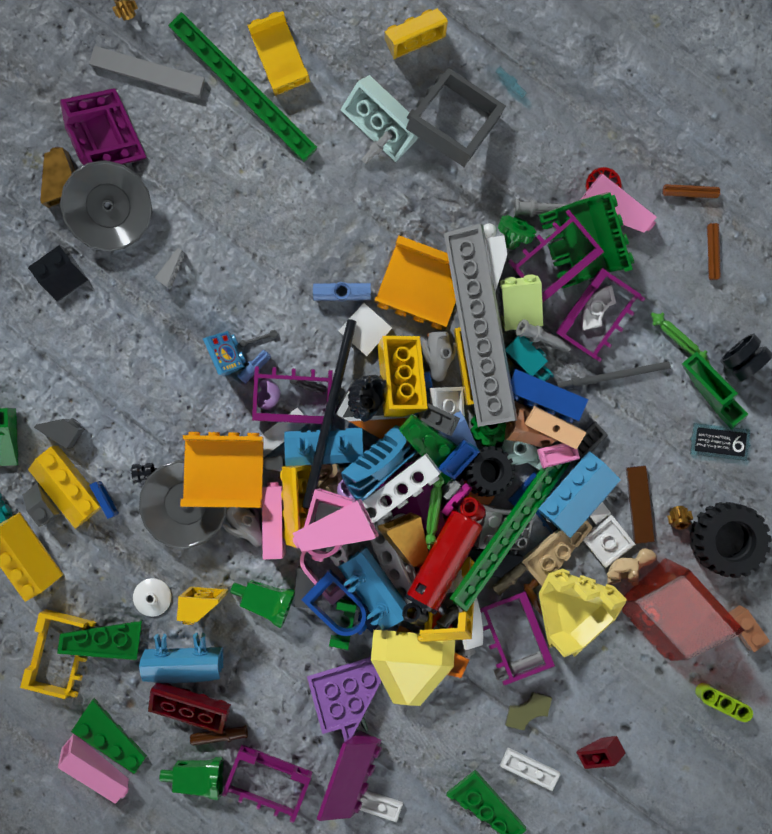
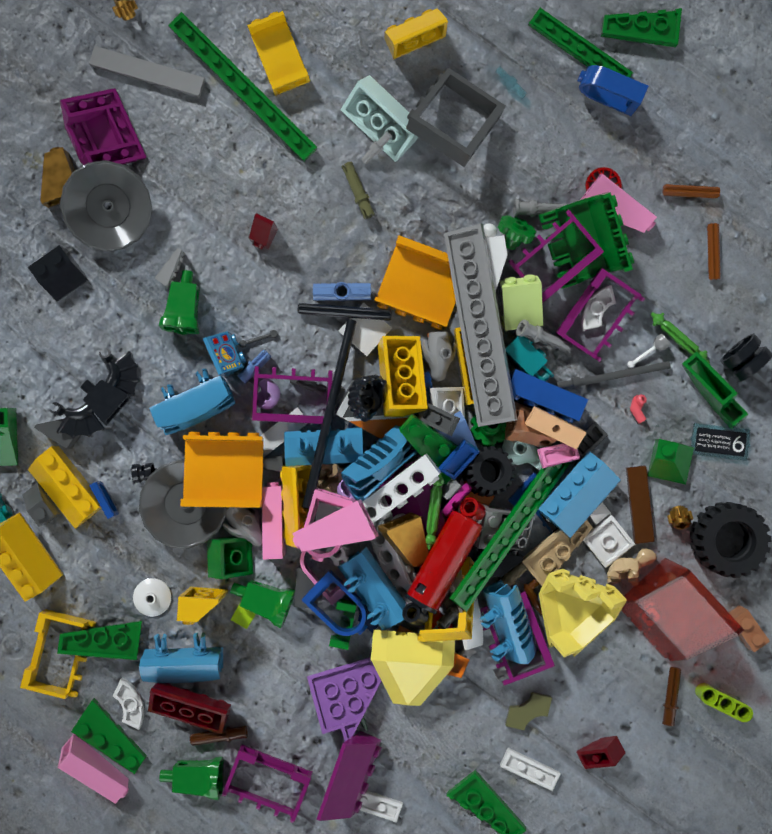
none -> black torso [50,348,140,439]
none -> white tile [113,677,144,730]
none -> dark azure piece [149,369,236,435]
none -> green piece [158,270,200,335]
none -> green slope [207,536,253,579]
none -> lime tile [231,604,256,629]
none -> dark red slope [249,213,278,250]
none -> black axle [297,303,392,321]
none -> olive pin [341,162,375,219]
none -> dark azure piece [480,581,537,664]
none -> green tile [528,8,633,78]
none -> blue window [577,65,649,116]
none -> green wing [601,8,682,47]
none -> hinge [627,333,671,368]
none -> coral arm [630,394,647,424]
none -> green slope [647,439,694,485]
none -> reddish brown axle [662,667,681,726]

